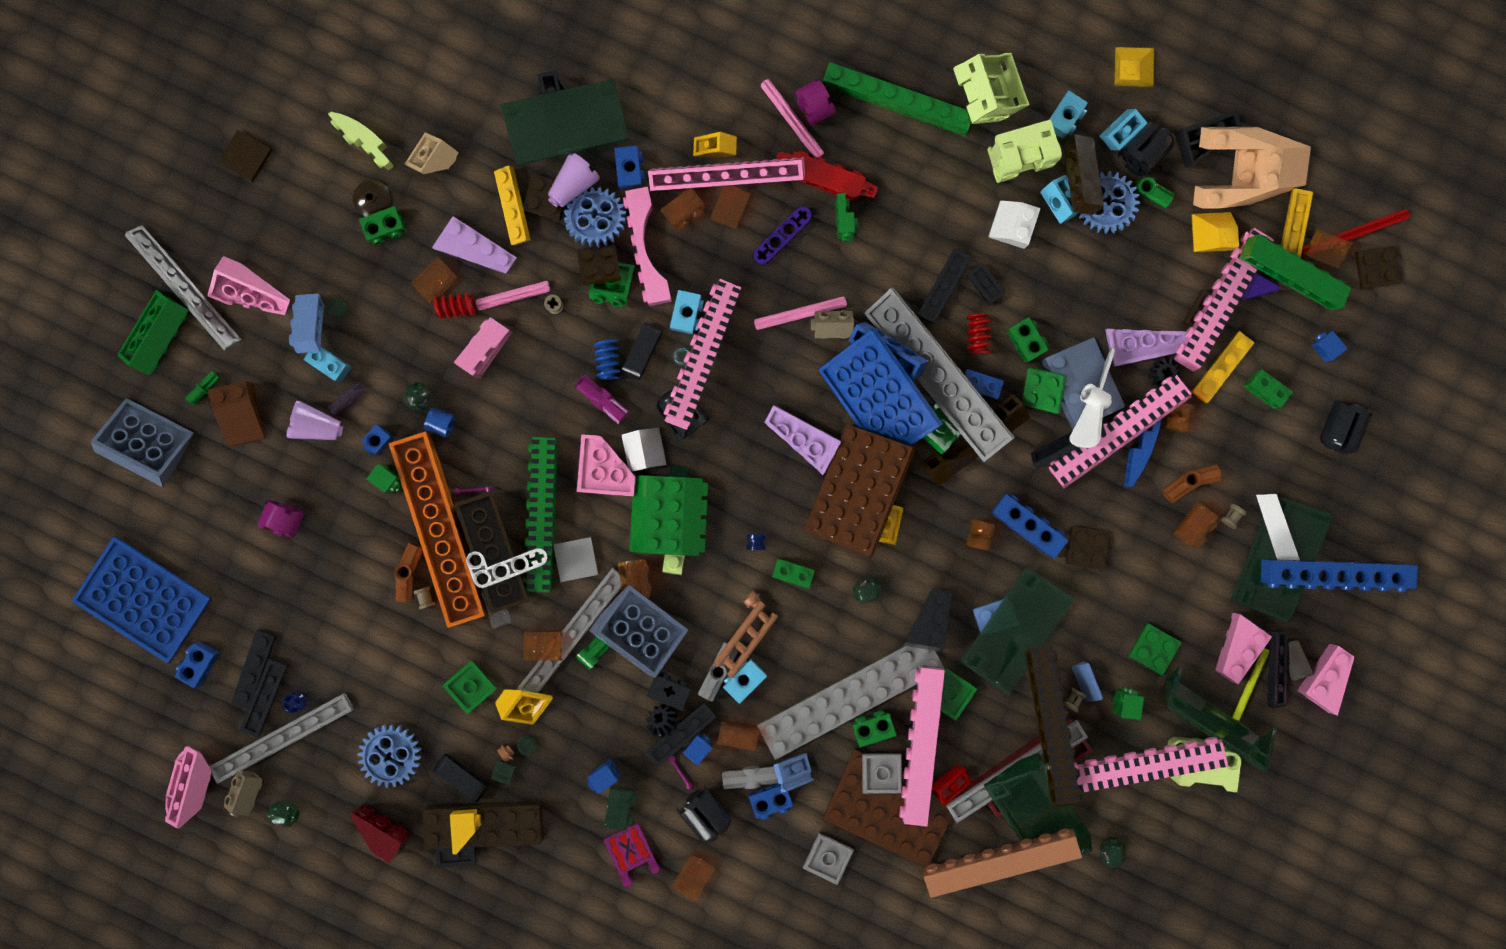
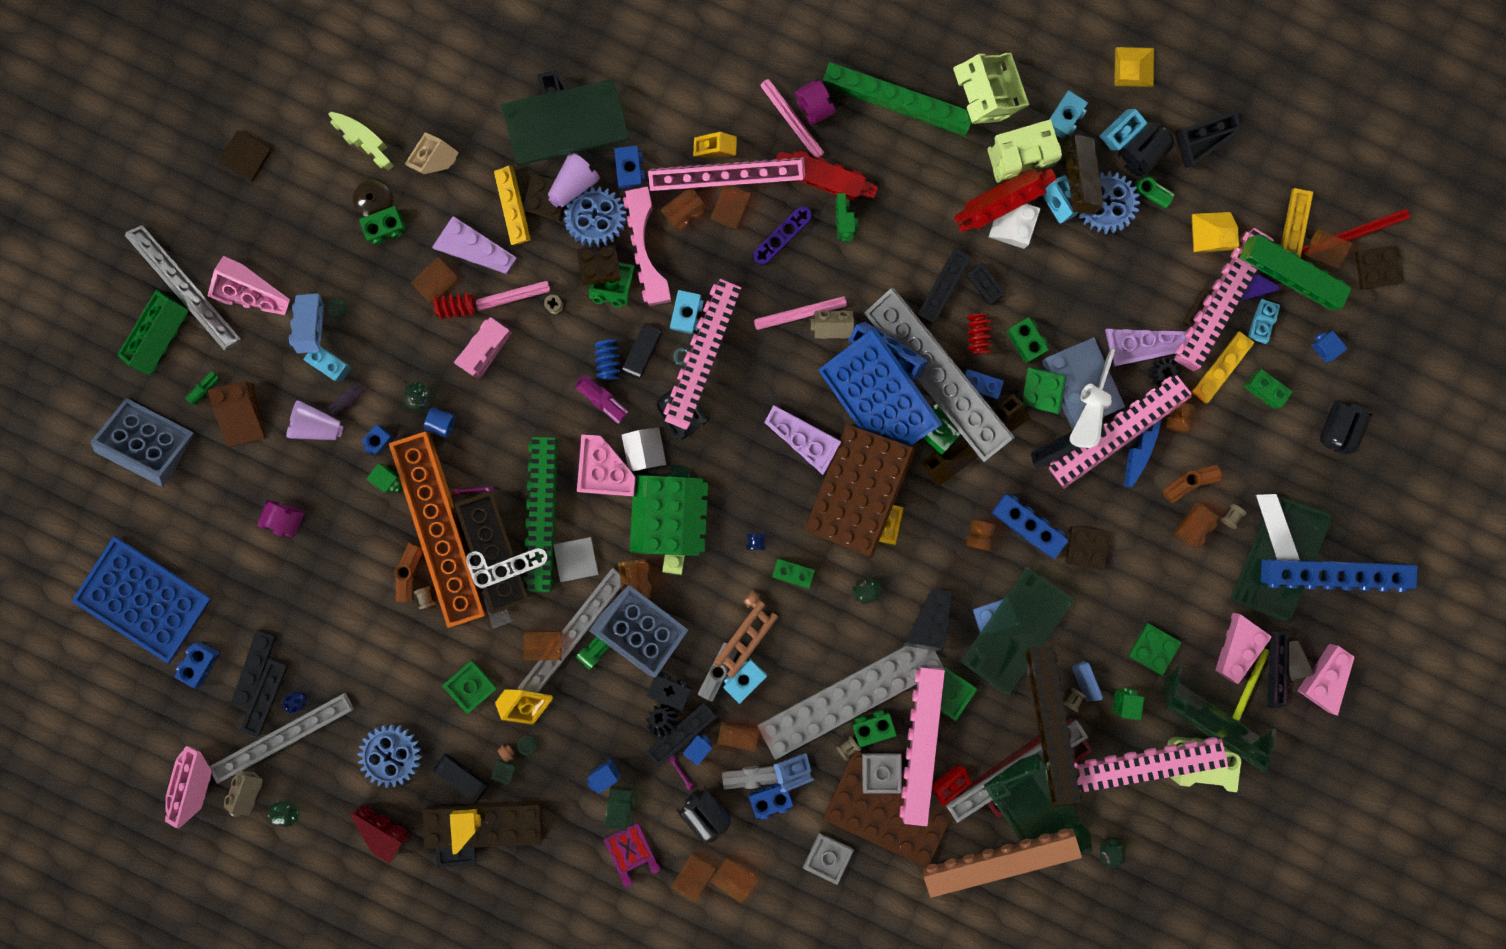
light nougat wedge [1193,127,1311,208] -> none
none -> clear orange plate [711,857,758,904]
none -> dark tan bush [836,736,861,761]
none -> red hinge [954,168,1057,232]
none -> medium azure slope [1248,299,1280,344]

